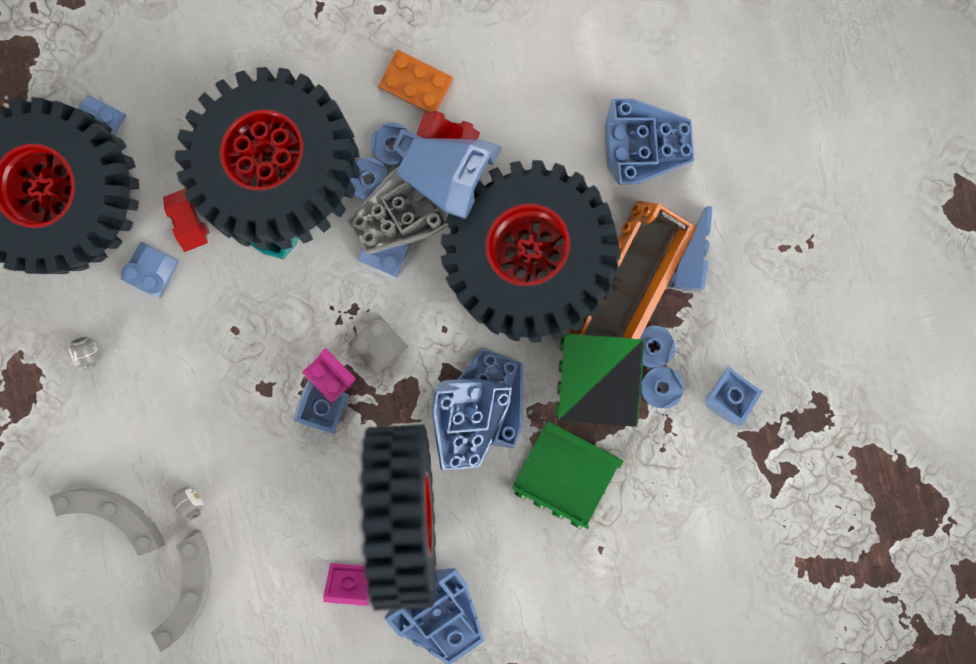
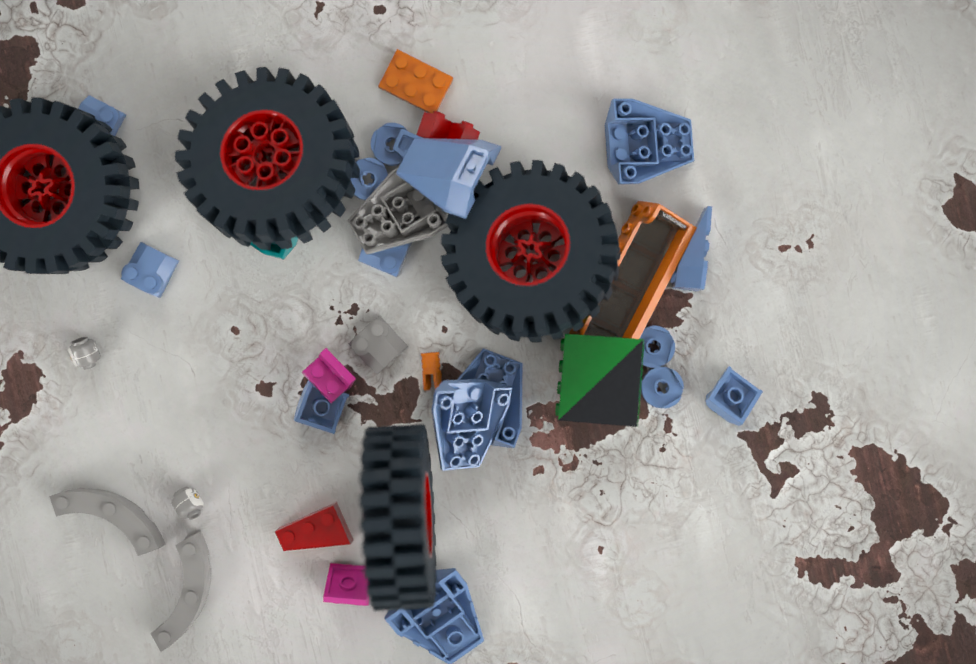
red brick [163,188,209,252] -> none
green panel [512,420,624,529] -> none
none -> red wedge [275,502,354,551]
none -> orange hinge [421,352,442,391]

